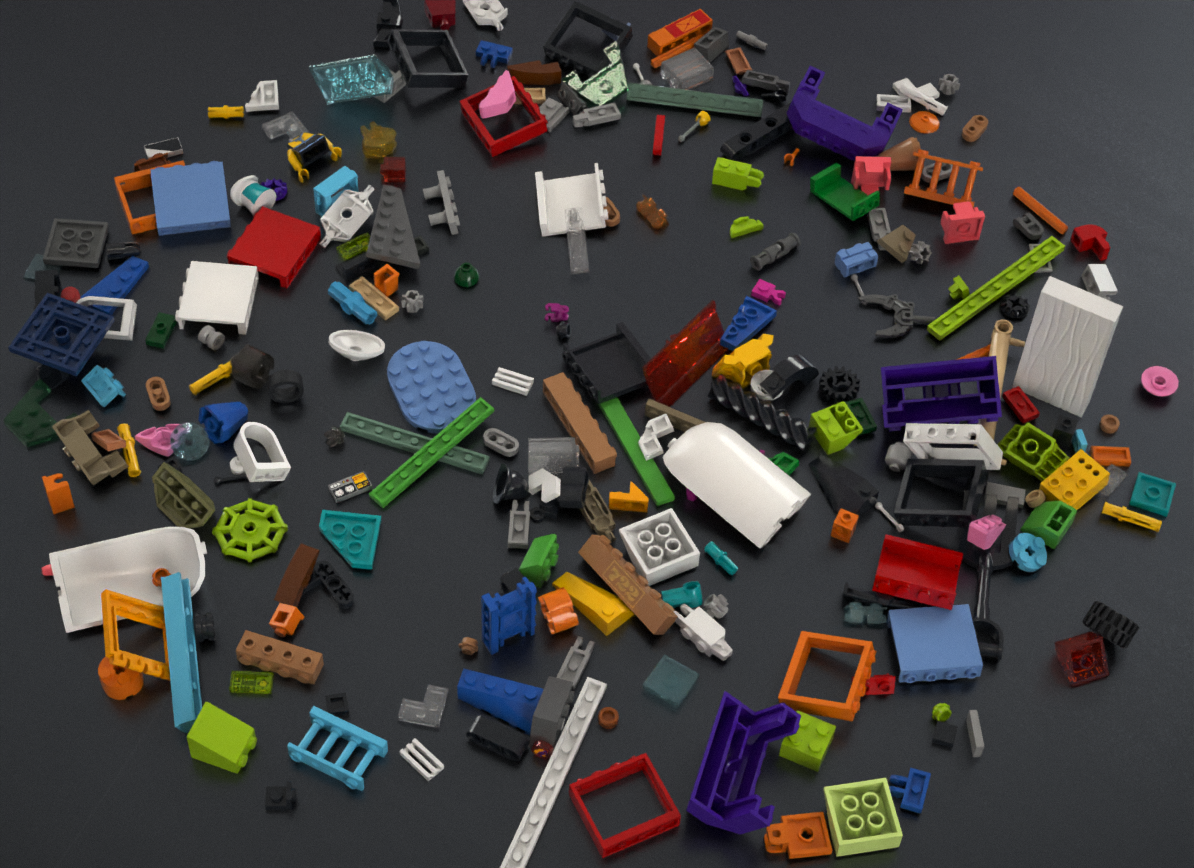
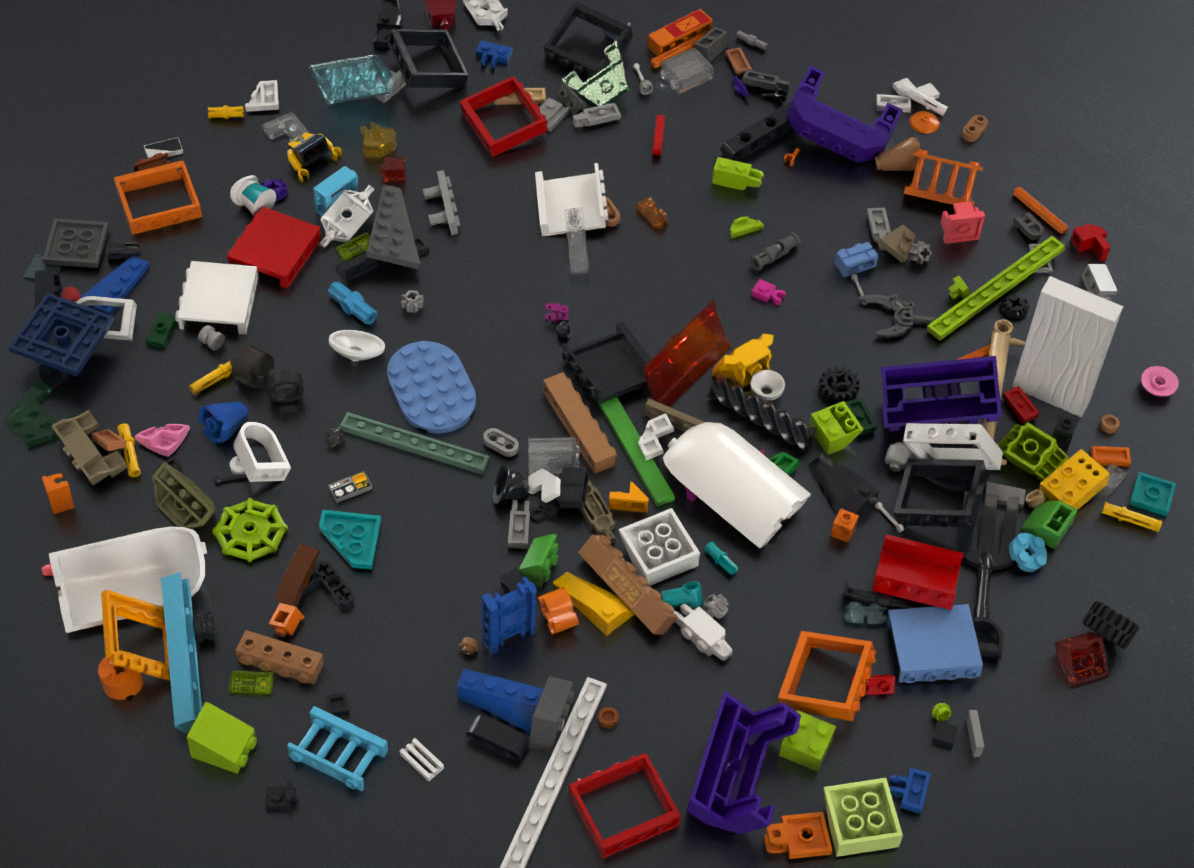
medium azure bracket [81,365,126,407] -> none
medium nougat plate [146,377,171,411] -> none
medium blue panel [150,161,231,236] -> none
orange plate [152,568,171,587] -> none
clear light blue dish [170,422,209,460] -> none
tan tile [349,276,399,321] -> none
bright green tile [369,397,494,508] -> none
orange window [374,264,400,297] -> none
clear tile [398,685,449,728] -> none
dark green brick [454,262,479,287] -> none
bright pink slope [479,70,516,119] -> none
white tile [492,367,534,396] -> none
reddish brown slope [507,60,561,85] -> none
clear red tile [531,740,554,760] -> none
light grey hinge [556,636,595,690] -> none
sand green tile [626,82,764,117] -> none
clear light blue plate [642,654,700,708] -> none
hinge [678,111,711,142] -> none
blue wing [720,295,777,351] -> none
black arch [760,355,819,399] -> none
green panel [810,163,880,221] -> none
coral panel [851,156,891,195] -> none
light grey plate [921,162,953,183] -> none
light grey gear [938,74,960,95] -> none
bright pink slope [967,515,1006,550] -> none
medium azure tile [1071,429,1088,453] -> none

